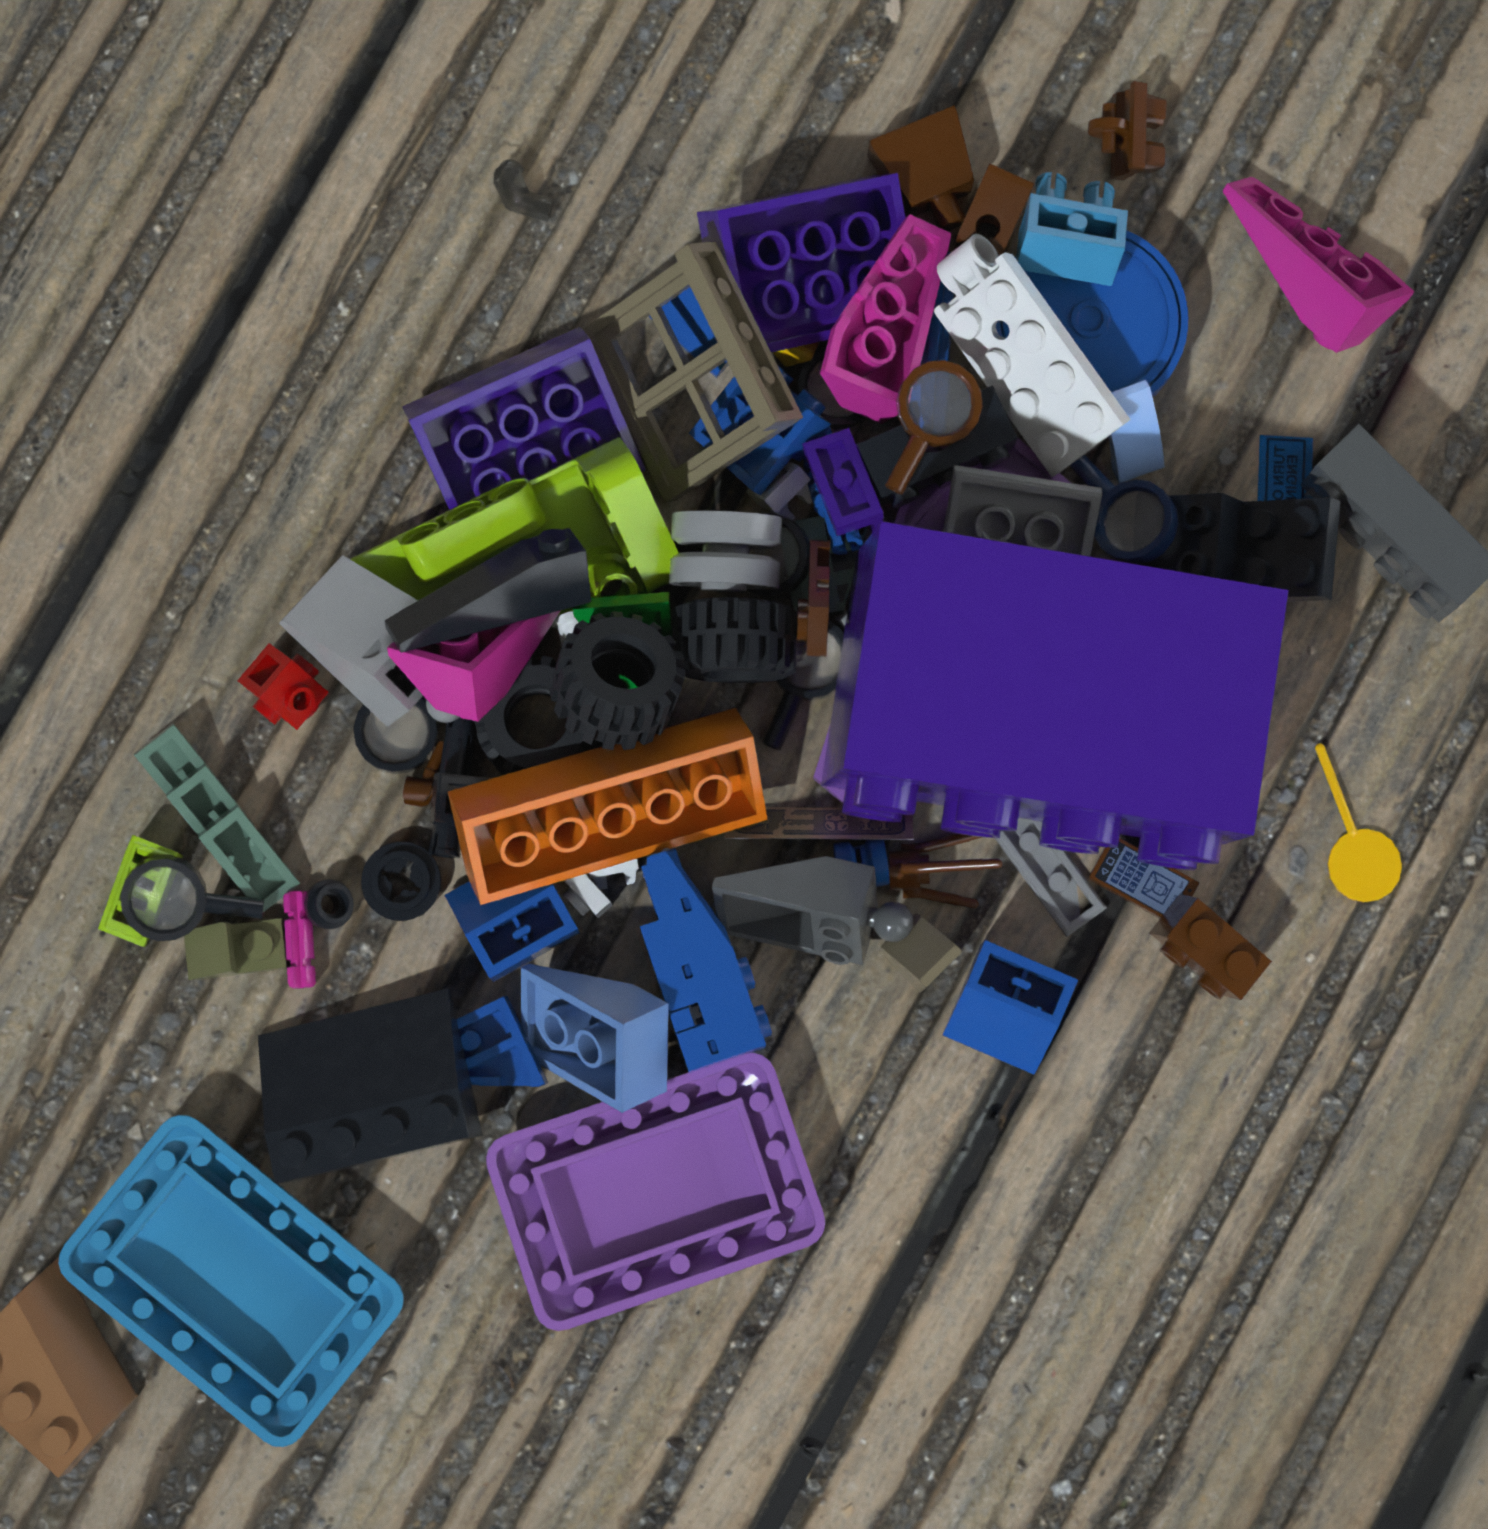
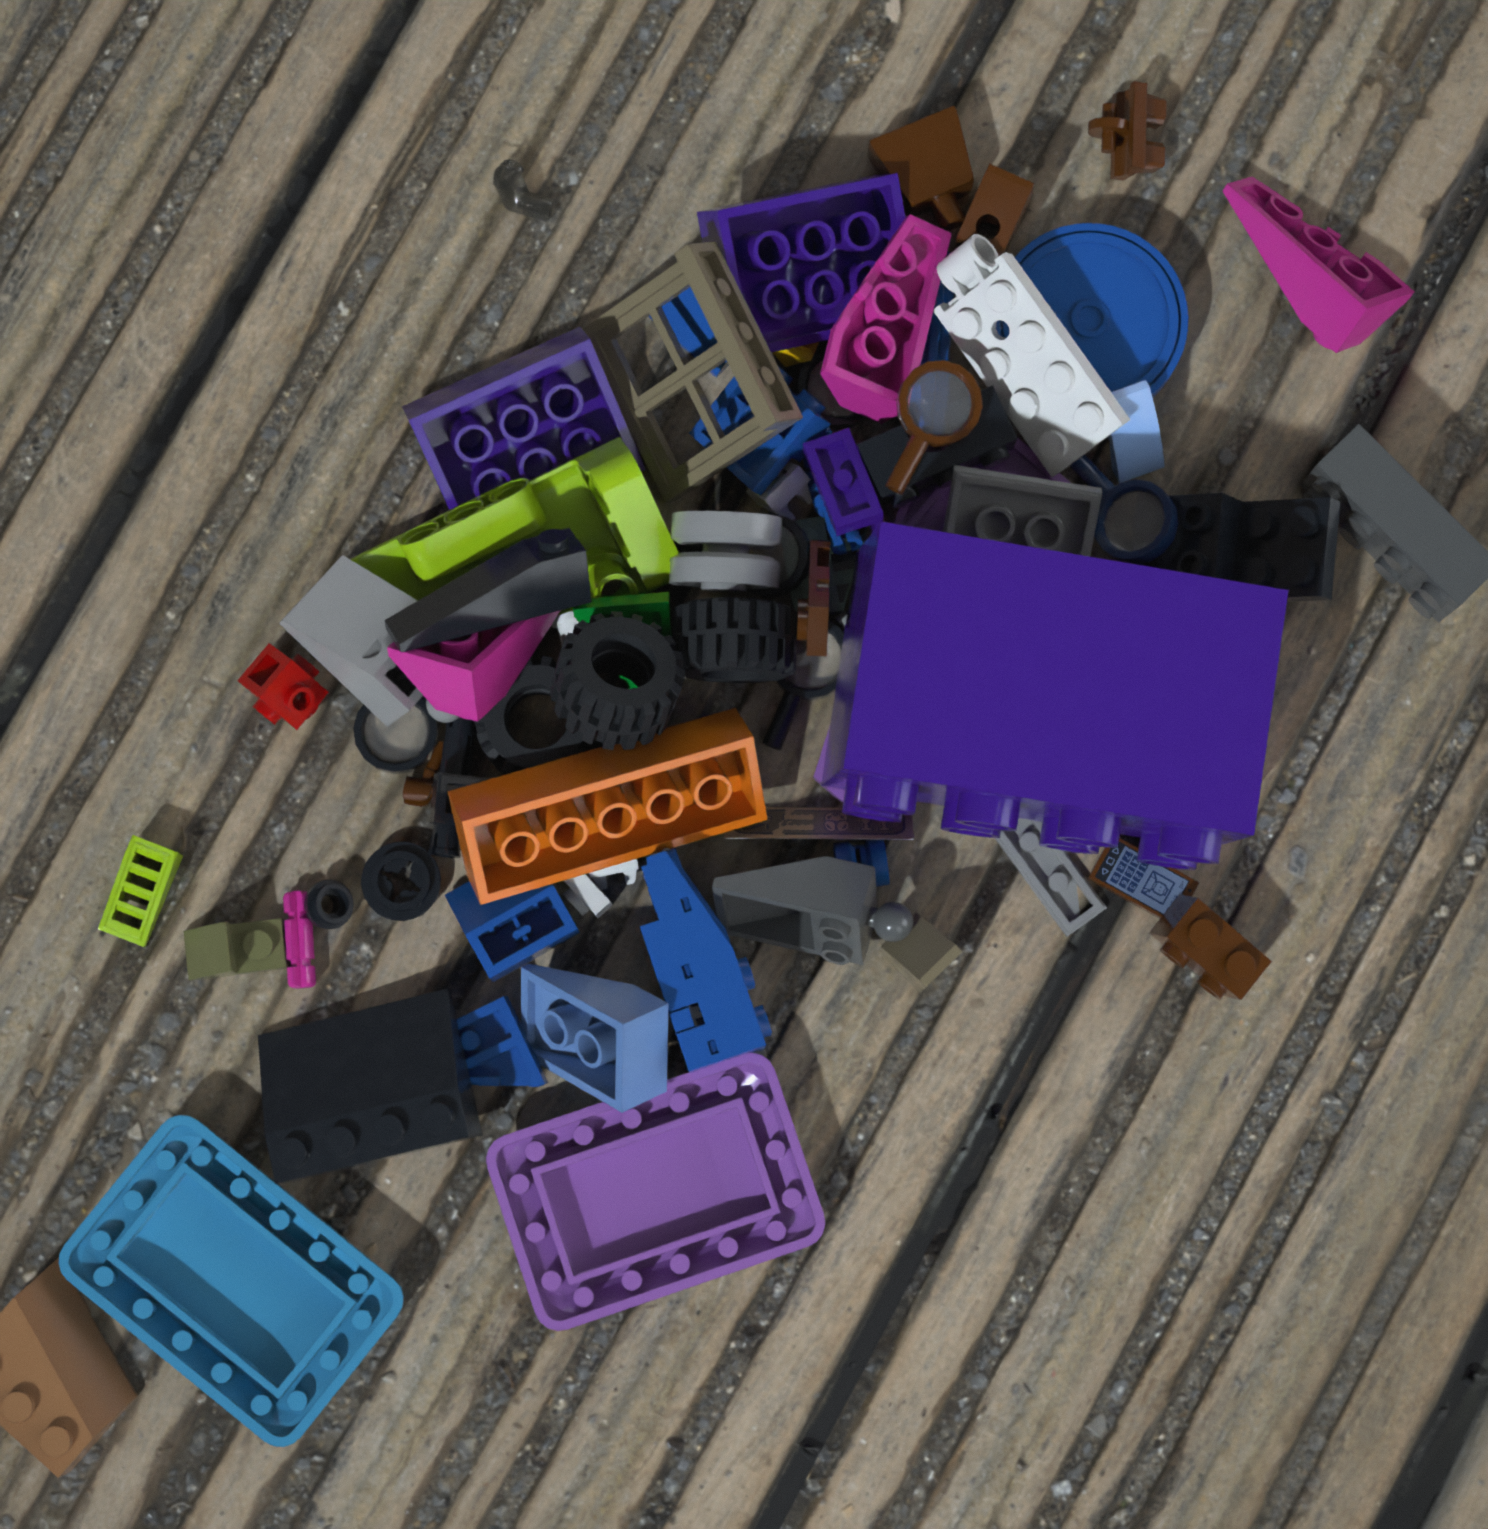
piece [120,855,264,941] -> none
sand green slope [134,723,300,913] -> none
reddish brown plant [889,834,1003,909] -> none
blue slope [942,940,1078,1075] -> none
dark azure brick [1016,172,1128,286] -> none
clear blue sticker [1258,435,1313,501] -> none
yellow piece [1315,743,1402,903] -> none

